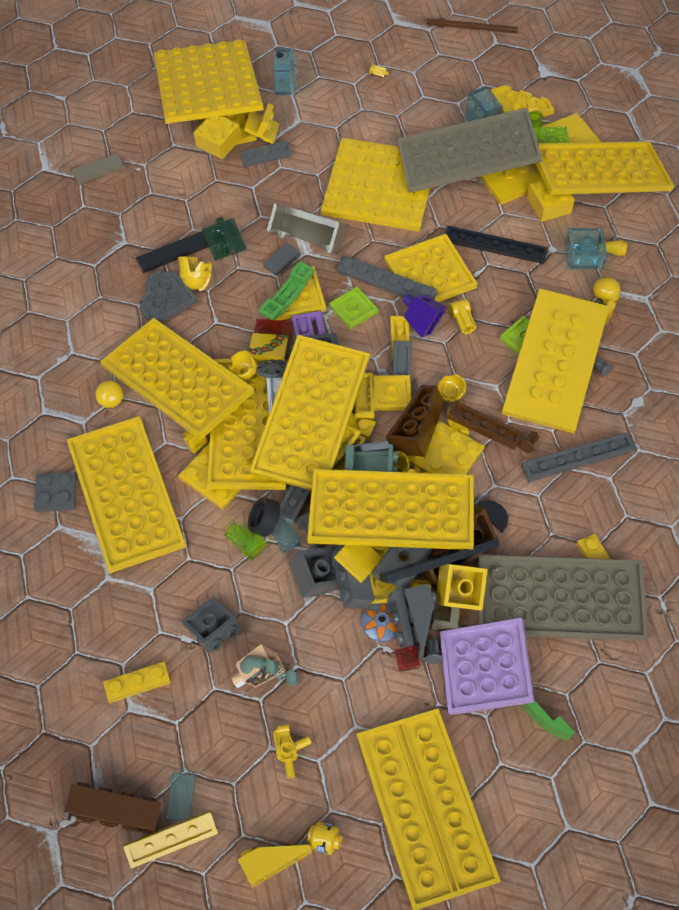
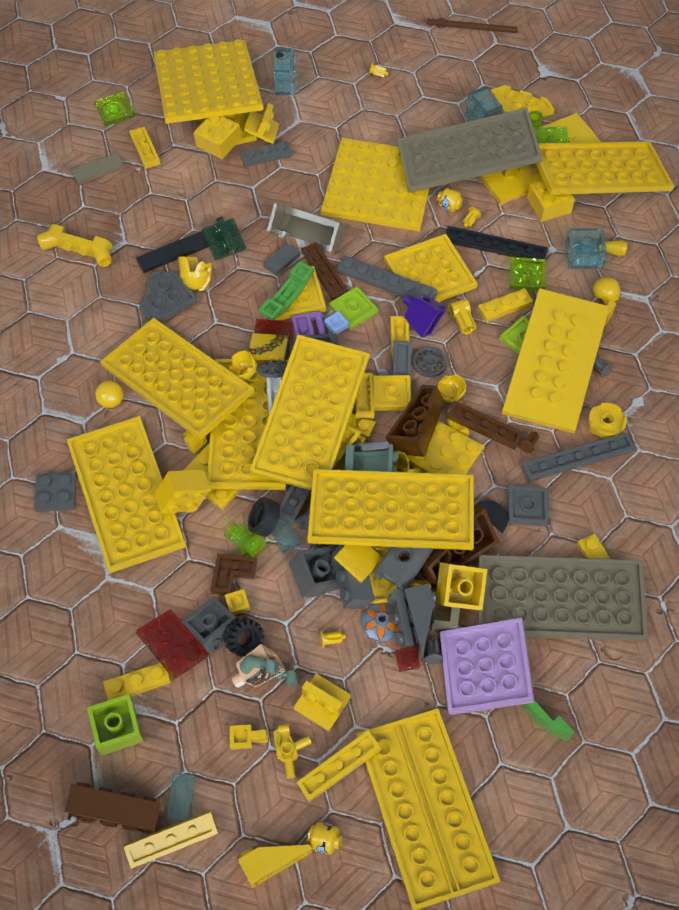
black tile [379,538,499,584] -> none
none -> yellow plate [37,224,113,267]
none -> lime brick [87,694,144,756]
none -> clear neon green tile [94,92,135,126]
none -> yellow plate [129,126,161,169]
none -> clear red plate [136,609,209,680]
none -> yellow brick [154,469,211,514]
none -> reddish brown plate [210,553,258,595]
none -> black tyre [223,617,265,657]
none -> yellow plate [225,589,250,615]
none -> yellow plate [230,724,268,750]
none -> yellow bracket [294,674,351,731]
none -> yellow plate [297,730,382,802]
none -> reddish brown tile [301,242,348,301]
none -> yellow piece [319,630,346,649]
none -> light blue plate [324,311,349,335]
none -> dark grey wheel [413,347,447,377]
none -> yellow head [437,188,463,213]
none -> yellow piece [463,207,481,228]
none -> yellow plate [477,288,533,323]
none -> dark grey plate [508,485,549,526]
none -> clear neon green plate [509,257,546,291]
none -> yellow plate [588,403,627,438]

